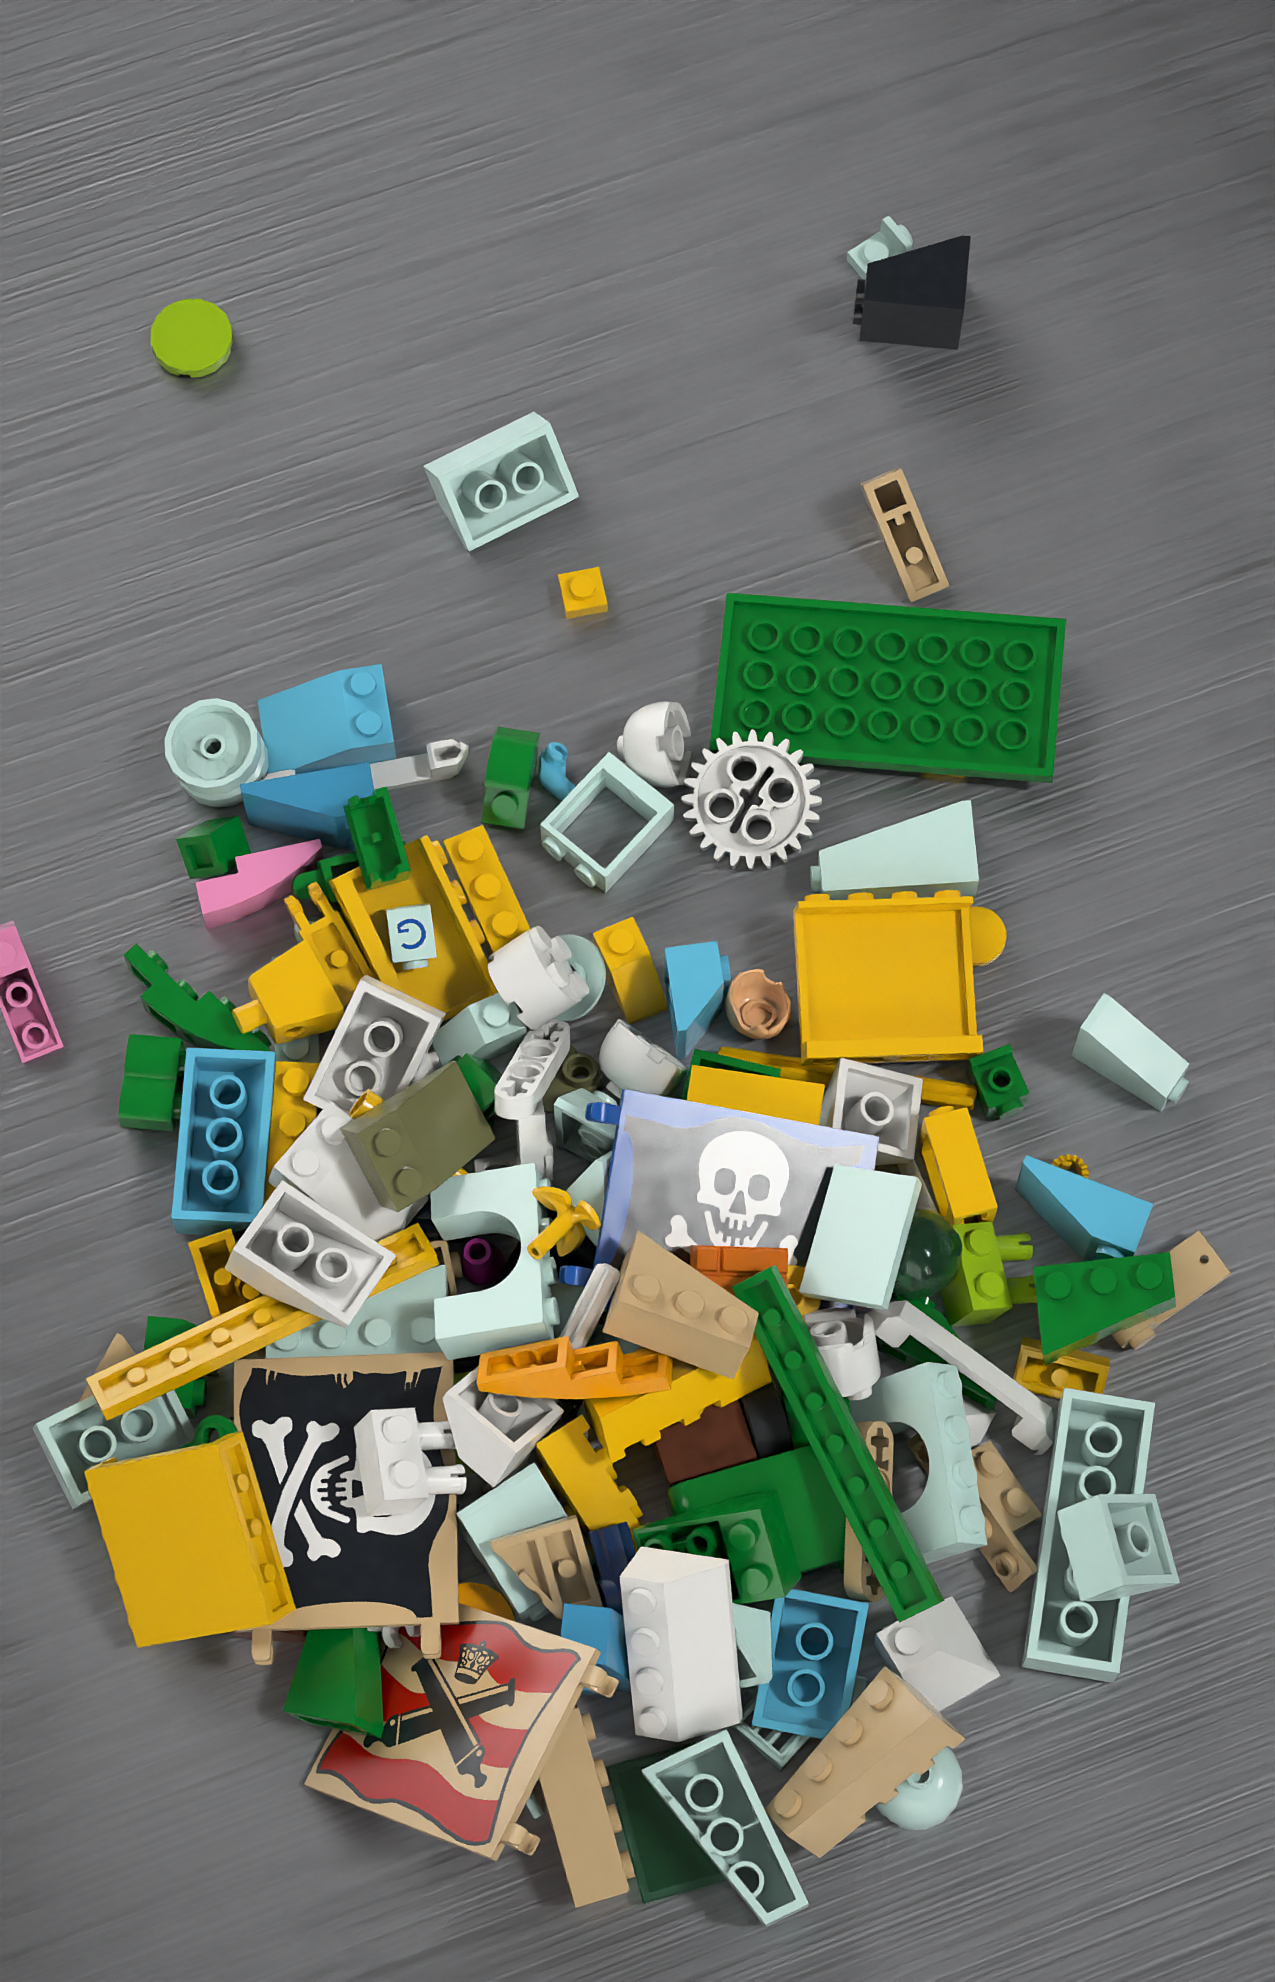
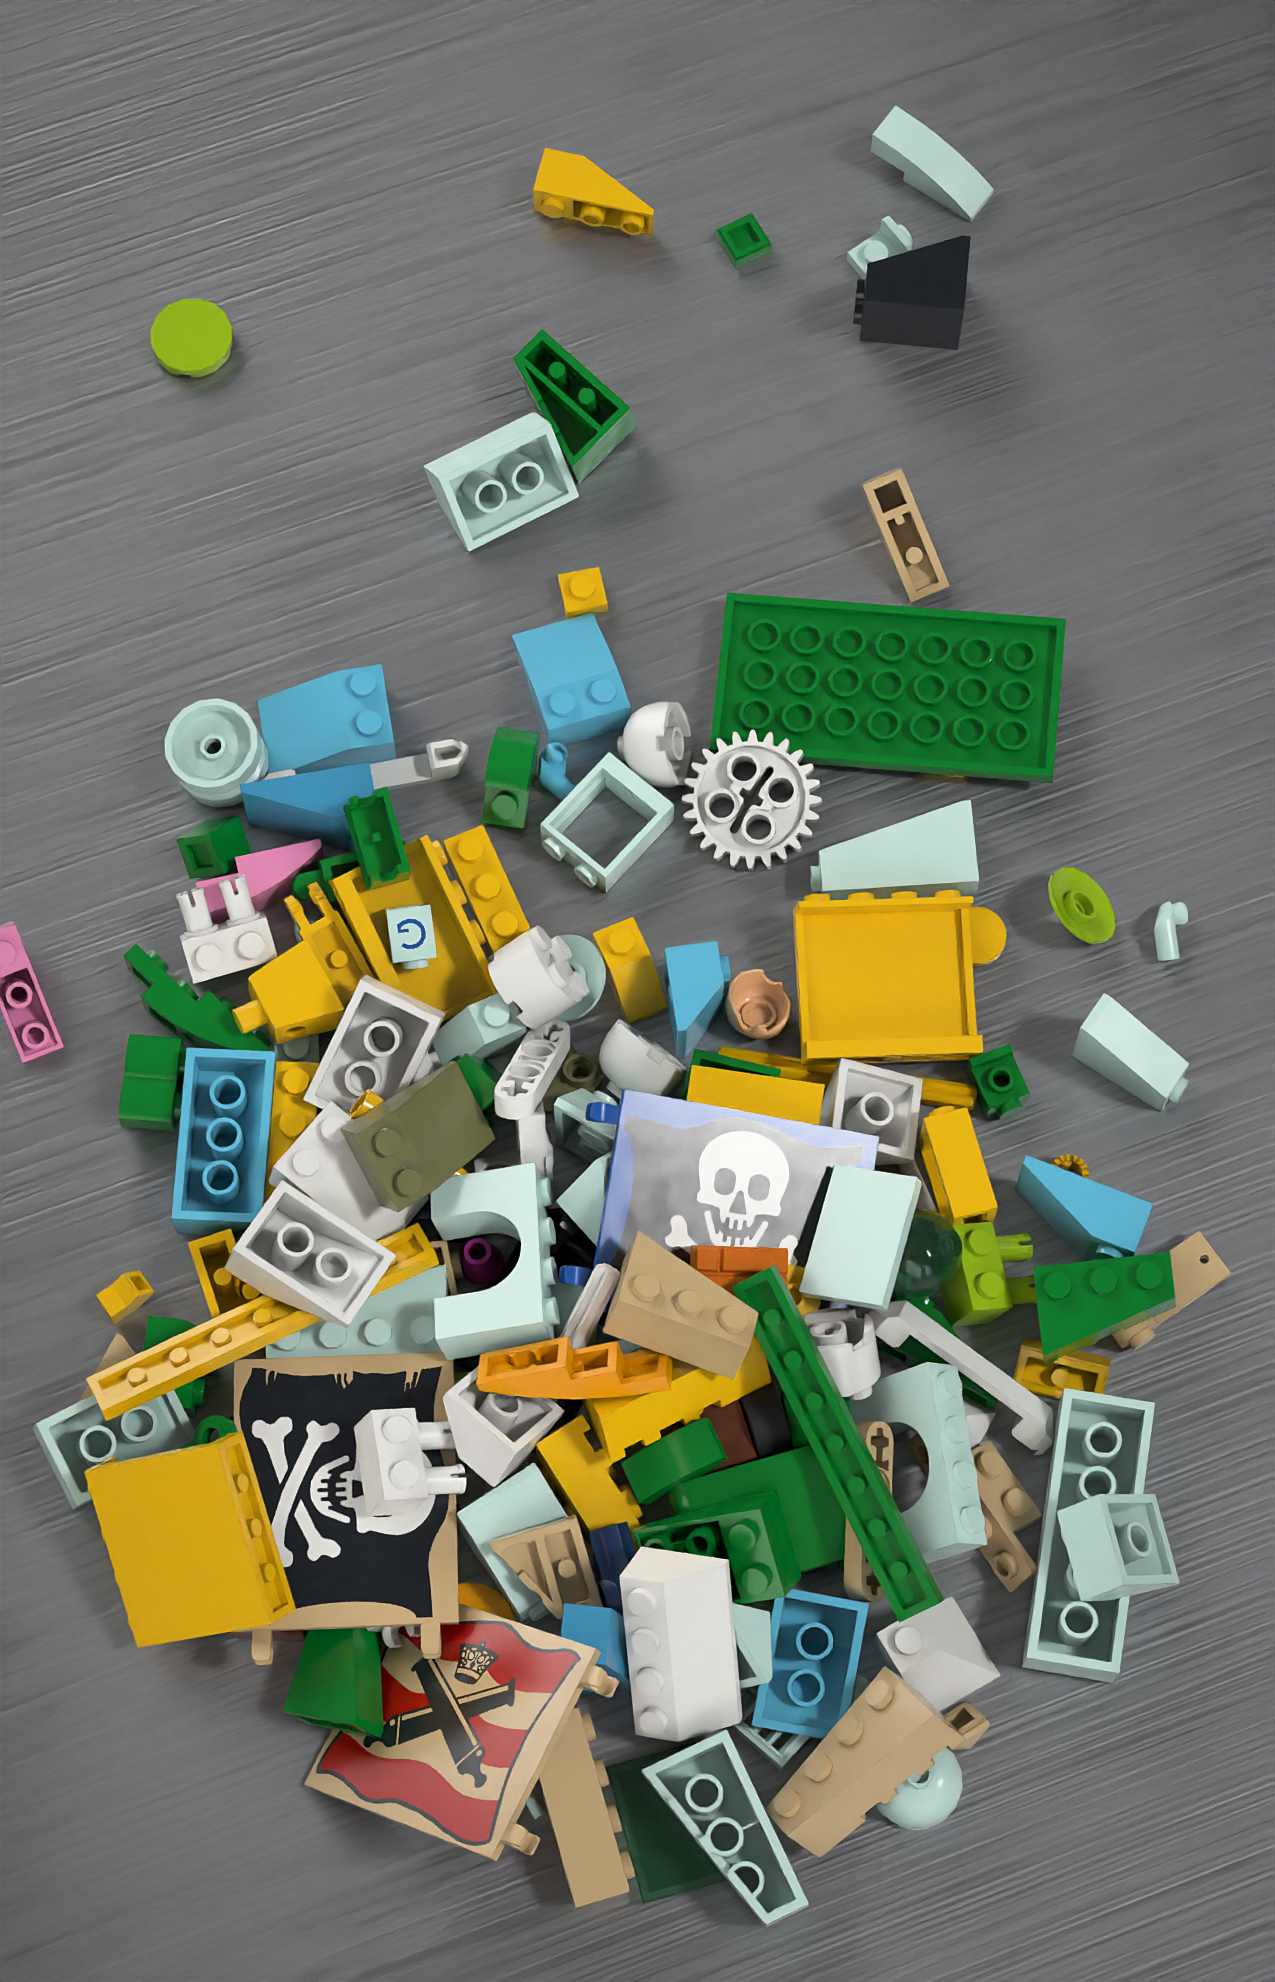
yellow plant [527,1186,601,1259] -> none
none -> yellow piece [96,1270,154,1324]
none -> white brick [176,875,278,984]
none -> medium azure slope [512,612,631,746]
none -> green wedge [513,329,637,484]
none -> yellow slope [533,148,654,236]
none -> green slope [621,1418,728,1504]
none -> green tile [716,213,772,269]
none -> light aqua slope [871,105,994,222]
none -> tan slope [943,1701,990,1750]
none -> lime dish [1048,867,1116,944]
none -> light aqua arm [1154,901,1188,961]

